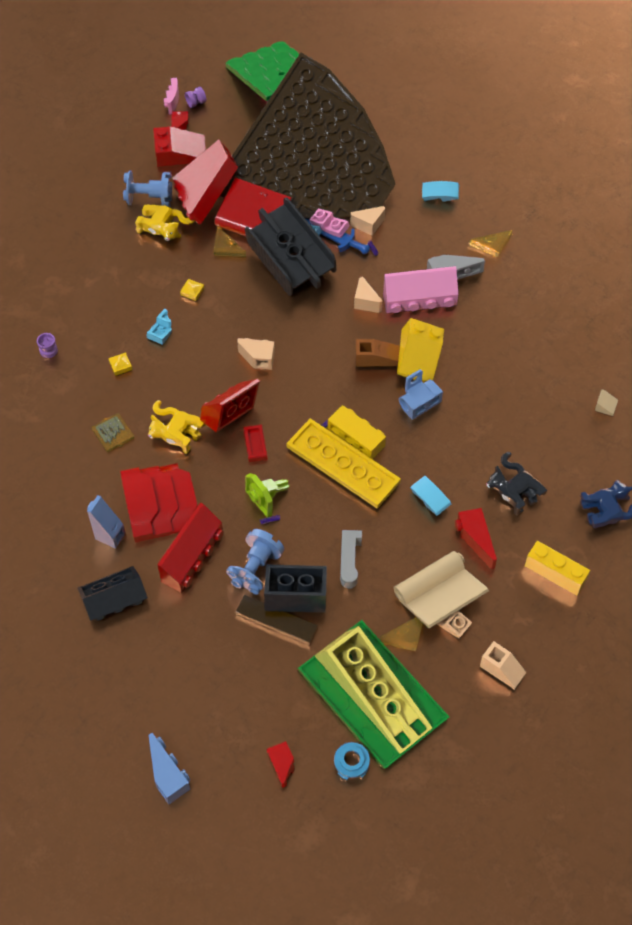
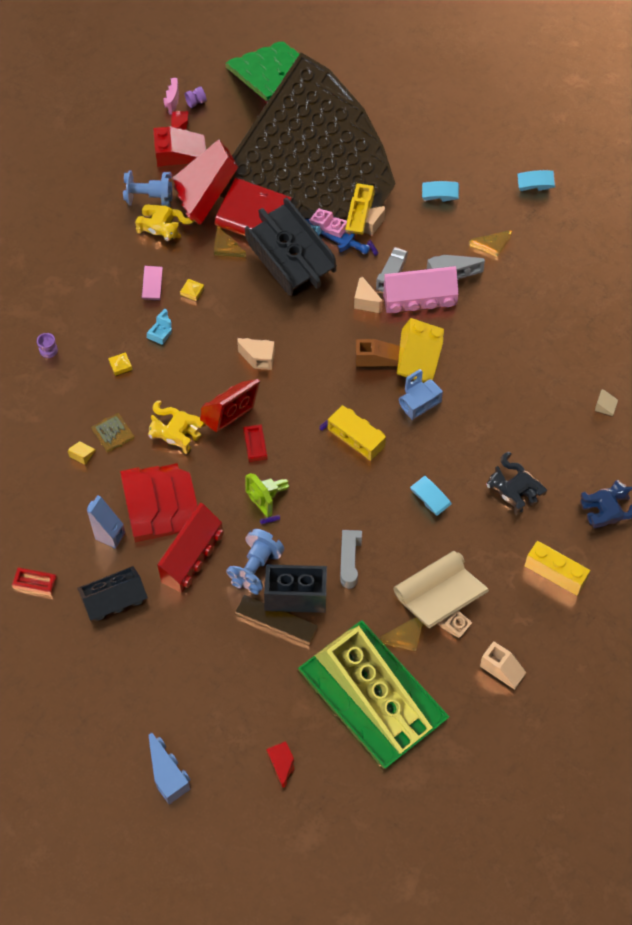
yellow plate [286,418,401,509] -> none
dark azure piece [334,742,370,780] -> none
red slope [455,508,497,569] -> none
none -> red tile [12,567,57,595]
none -> yellow slope [68,441,96,465]
none -> bright pink slope [142,266,163,300]
none -> yellow slope [345,183,375,235]
none -> light grey leg [376,247,408,292]
none -> medium azure slope [518,170,555,191]

